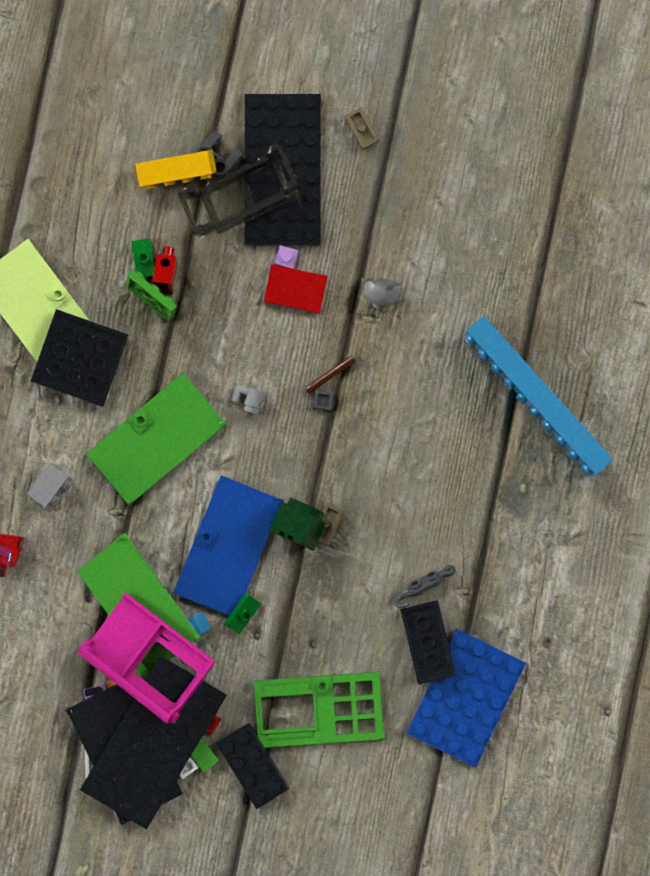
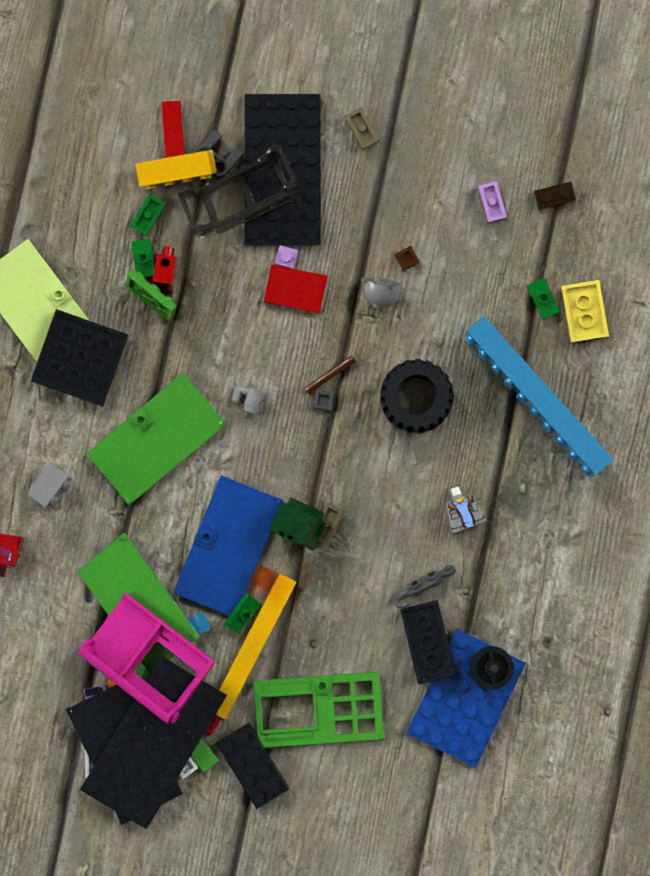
none -> green plate [130,194,166,237]
none -> red tile [162,100,185,158]
none -> yellow tile [216,573,297,720]
none -> clear orange brick [251,564,276,590]
none -> black tyre [380,359,454,434]
none -> reddish brown tile [394,246,420,272]
none -> torso [445,486,487,534]
none -> black wheel [470,646,514,689]
none -> lavender plate [478,181,507,223]
none -> green plate [526,278,560,320]
none -> dark brown plate [534,182,576,210]
none -> light yellow plate [561,280,609,343]

